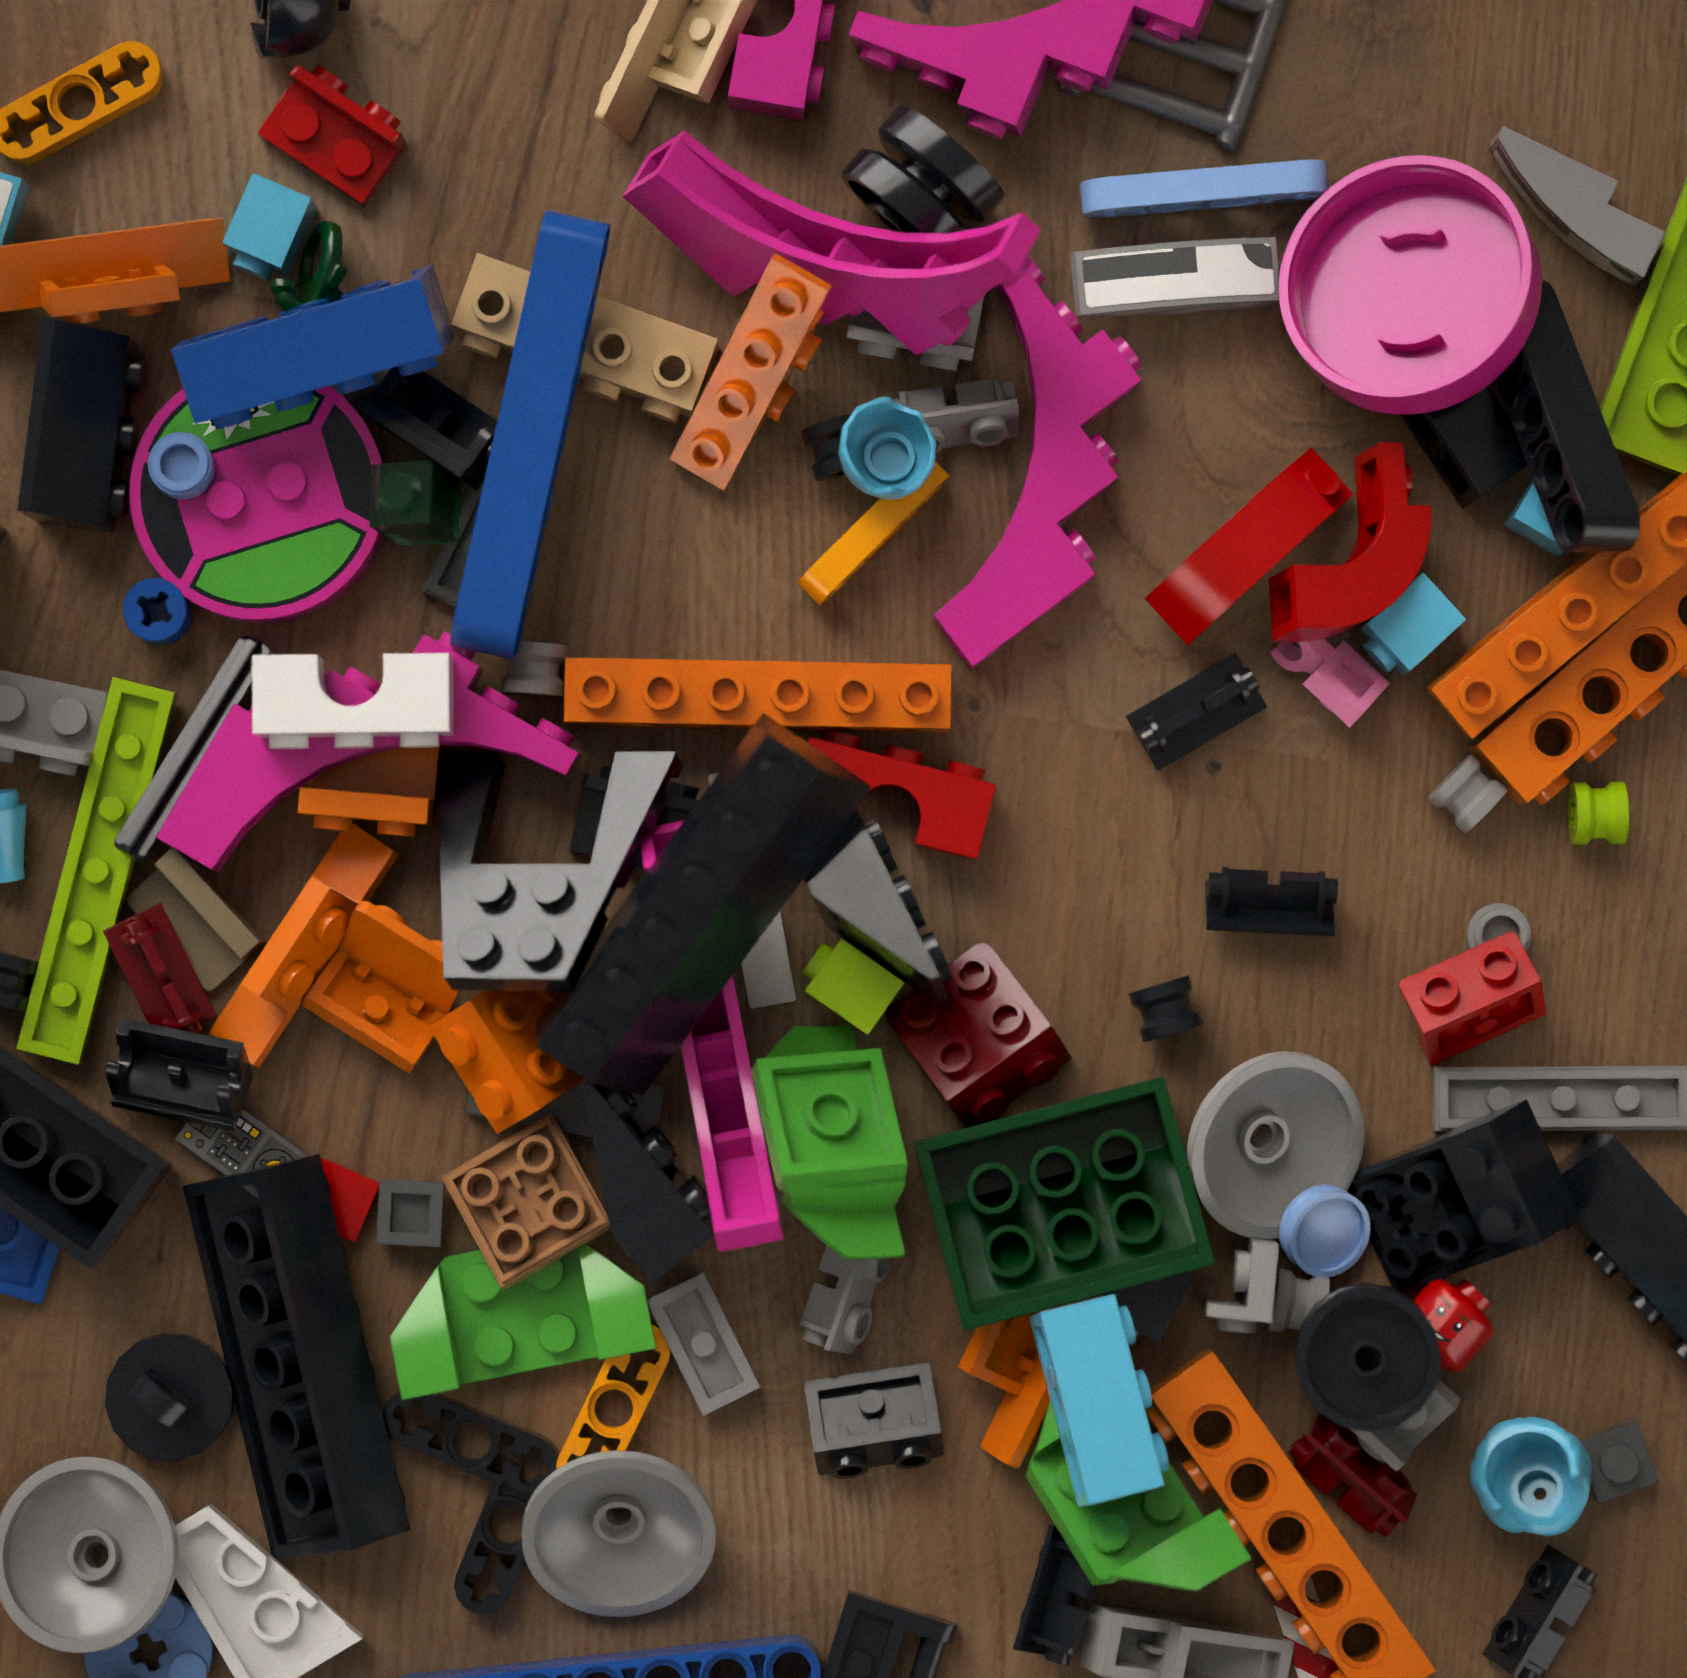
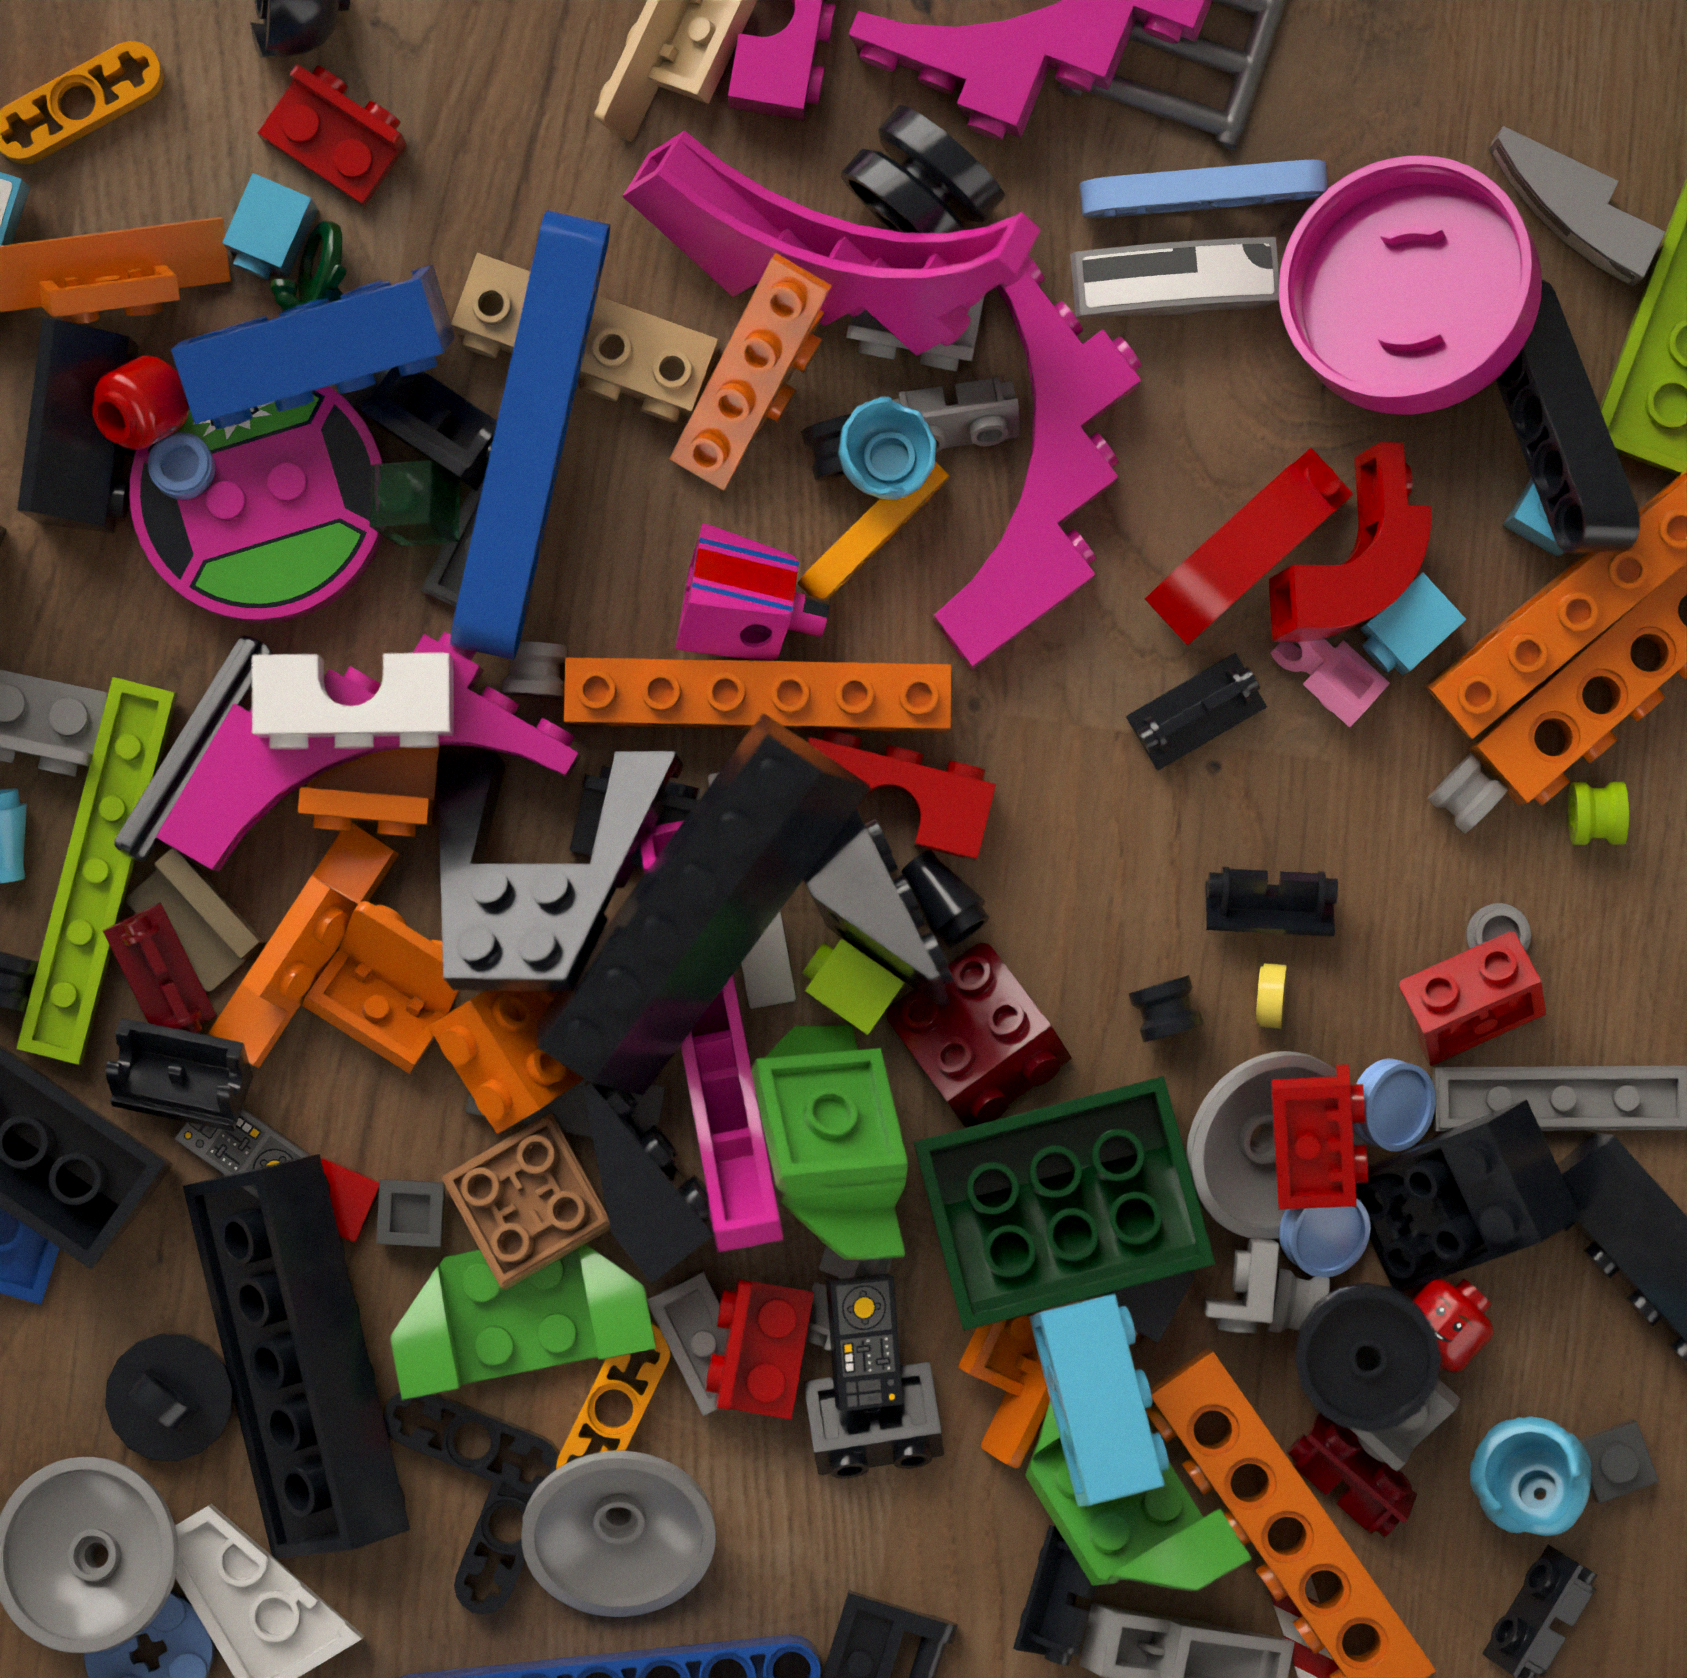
blue wheel [123,578,193,645] -> none
black hinge [1401,386,1527,509] -> none
none -> red head [92,355,189,450]
none -> dark pink torso [675,523,830,661]
none -> red bracket [705,1278,814,1420]
none -> tile [825,1274,903,1412]
none -> black cone [901,850,989,948]
none -> light yellow tile [1256,963,1287,1029]
none -> red bracket [1272,1064,1368,1210]
none -> light blue piece [1352,1058,1436,1151]

